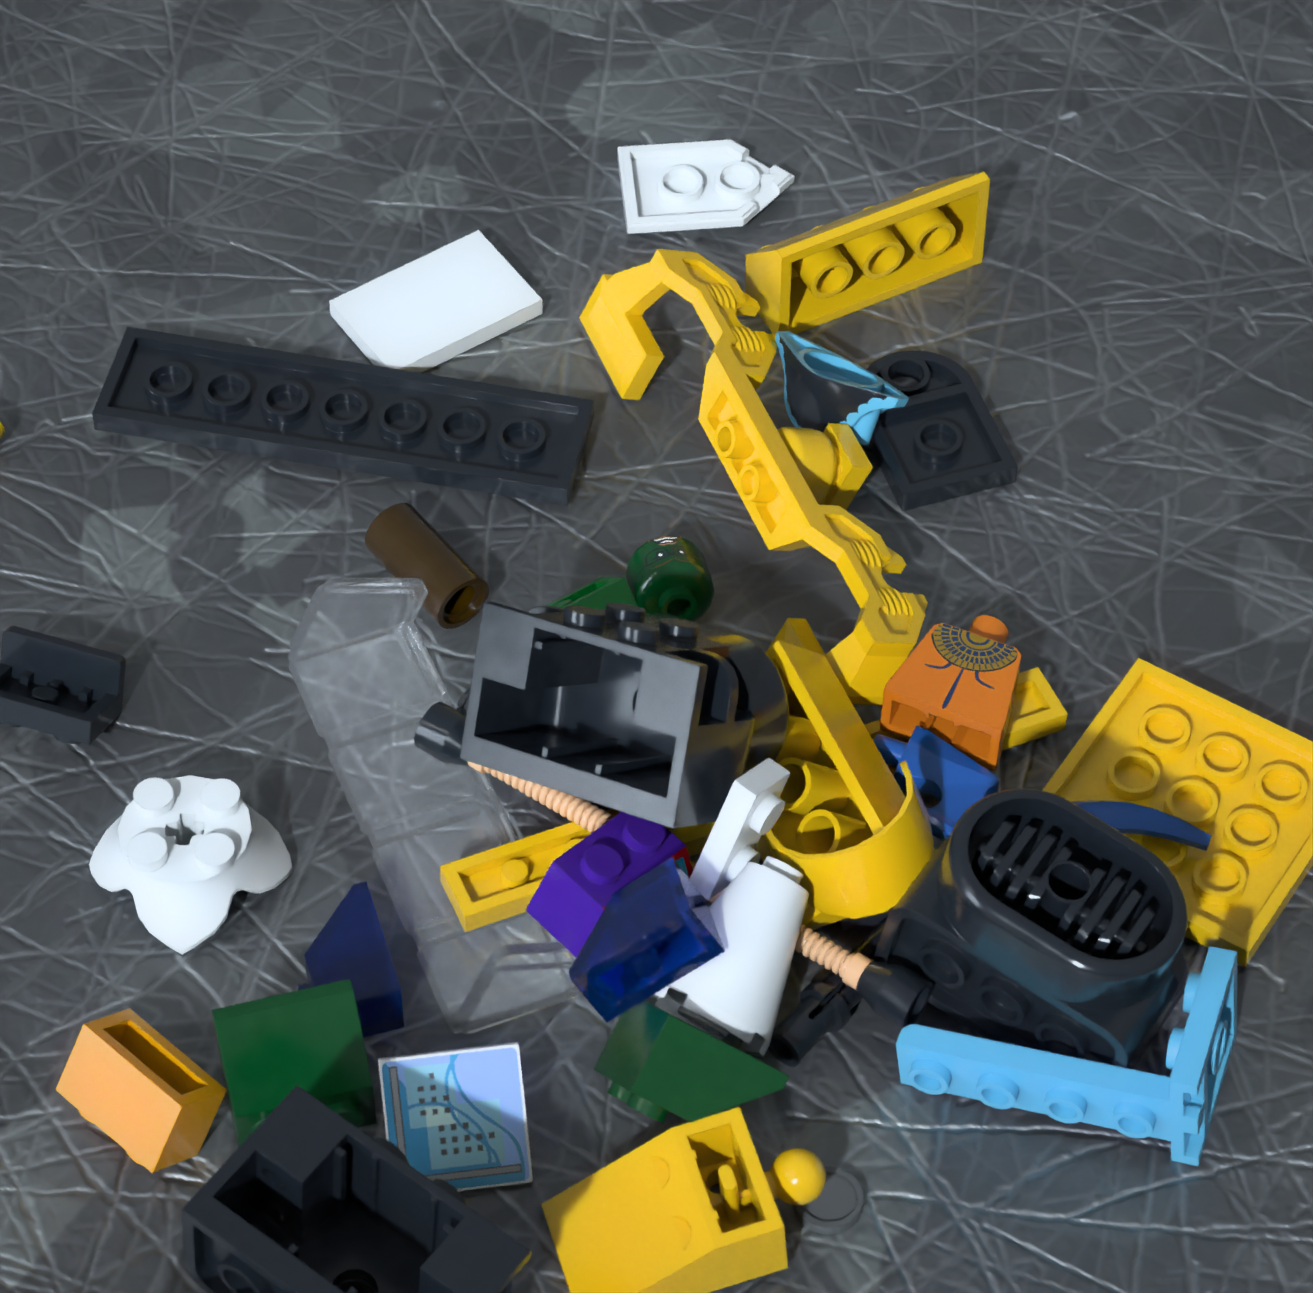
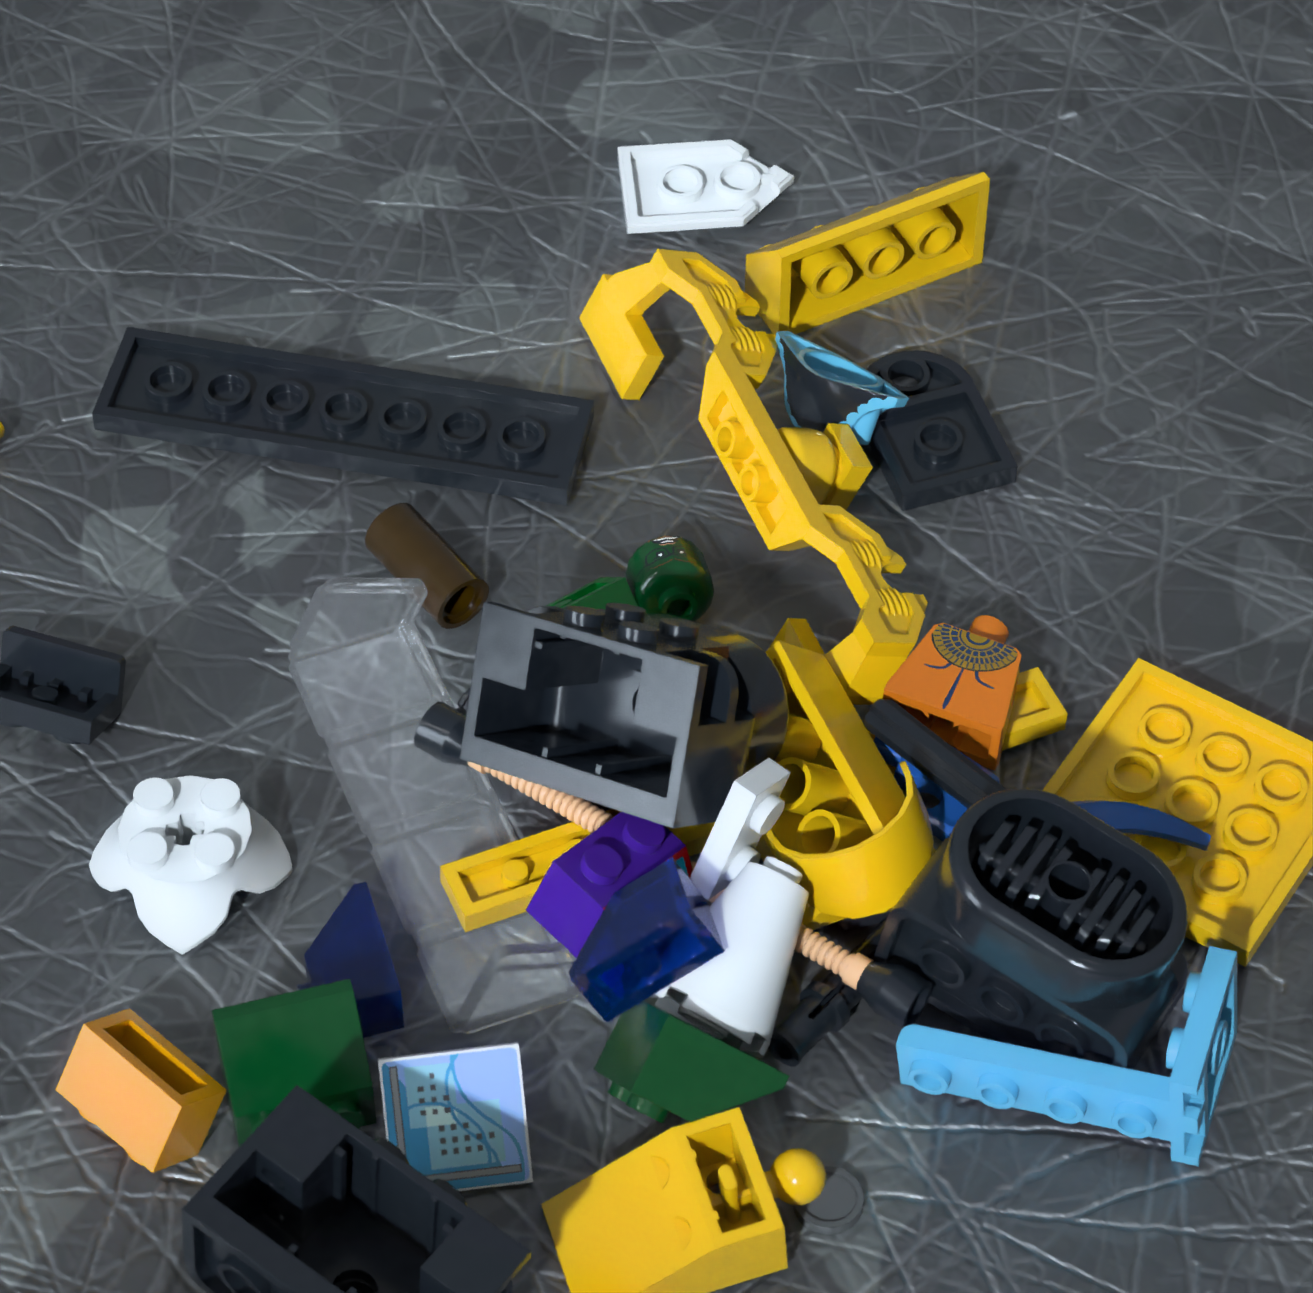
white tile [329,230,543,373] -> none
none -> black axle [863,699,1007,809]

